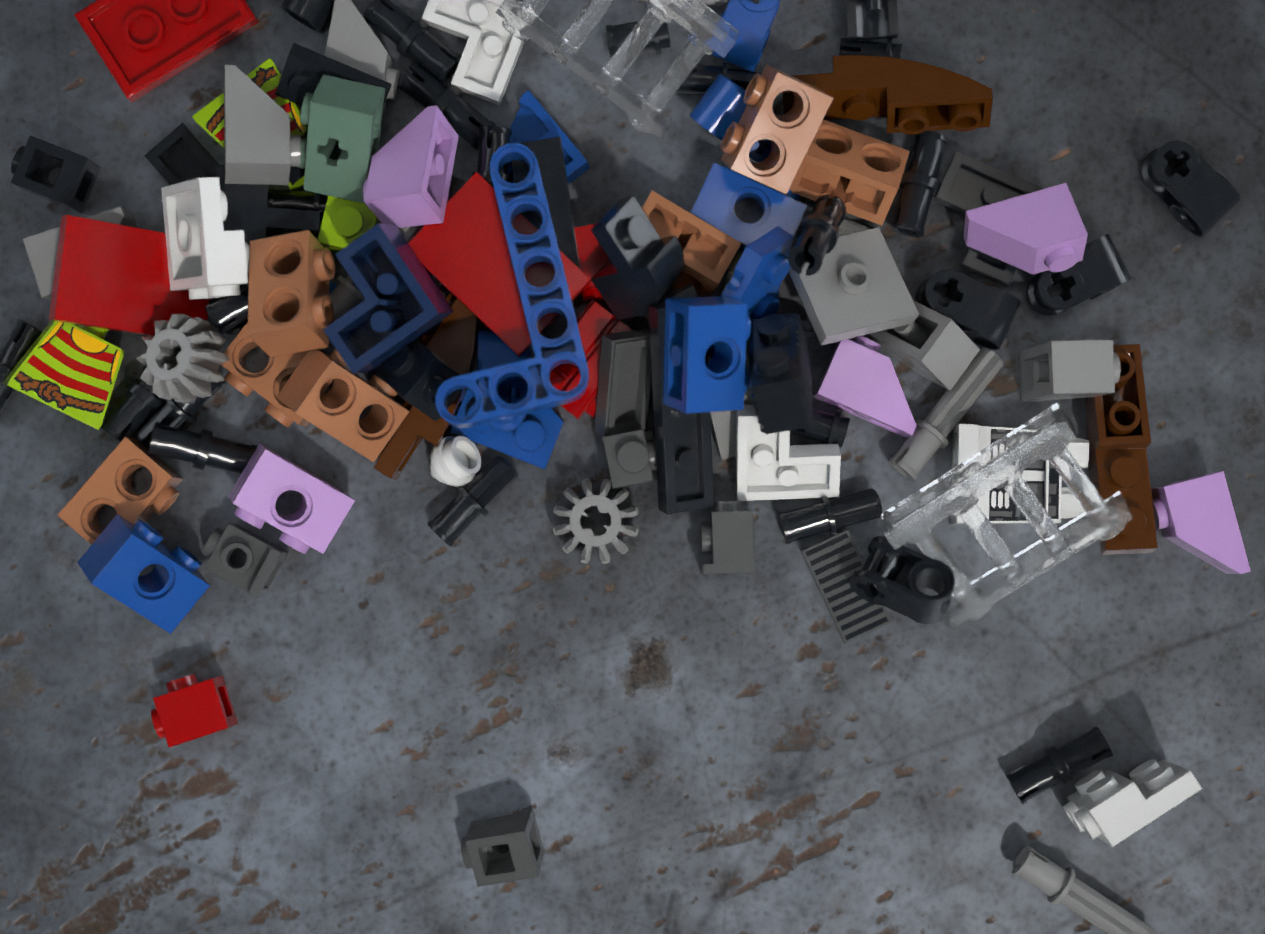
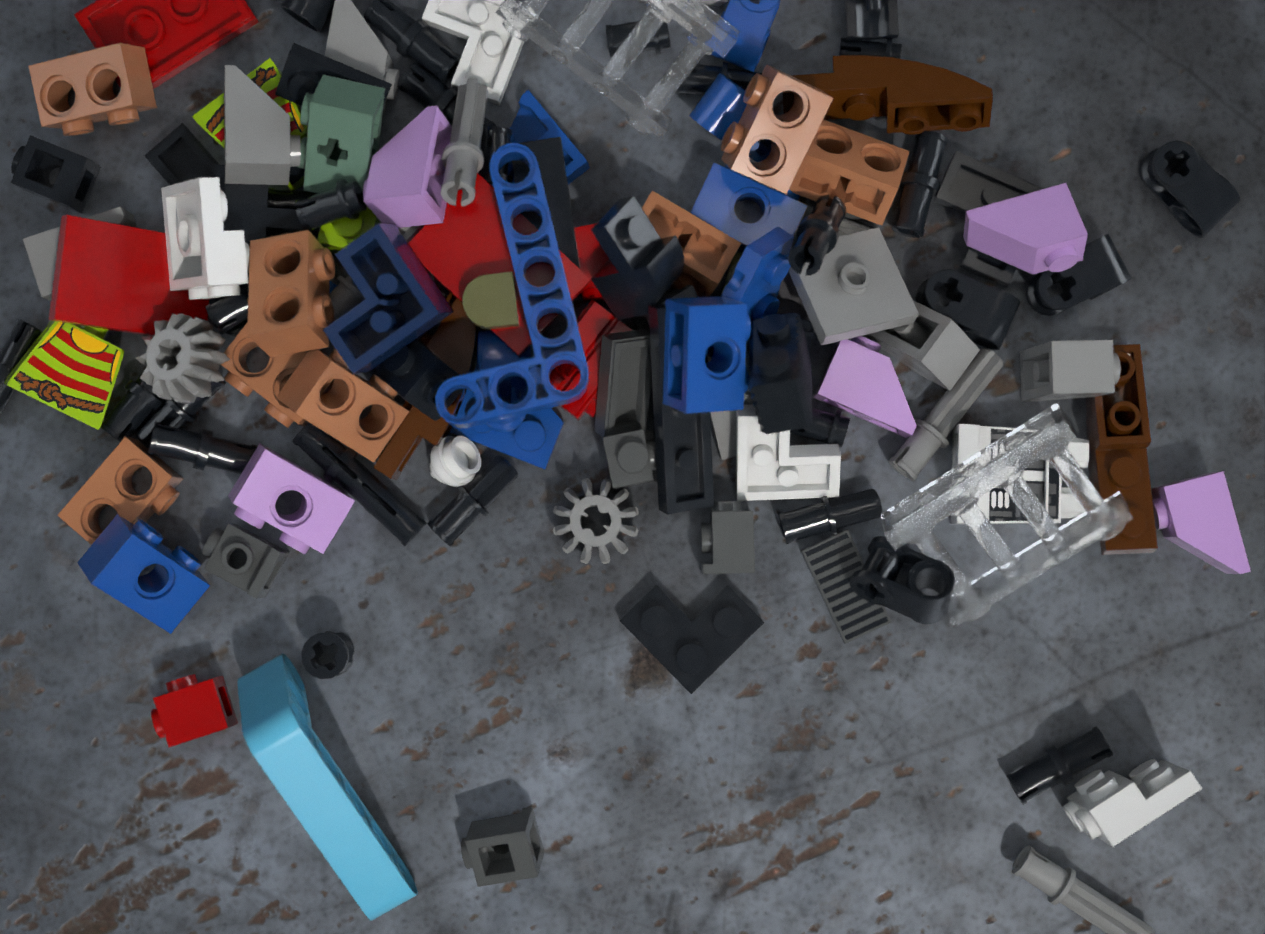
none -> nougat brick [28,43,157,136]
none -> medium azure beam [237,653,418,921]
none -> black pin [292,422,427,547]
none -> black pin [295,179,367,231]
none -> black bush [301,631,355,679]
none -> light grey axle [441,78,488,206]
none -> olive tile [462,272,519,329]
none -> black plate [620,585,764,694]

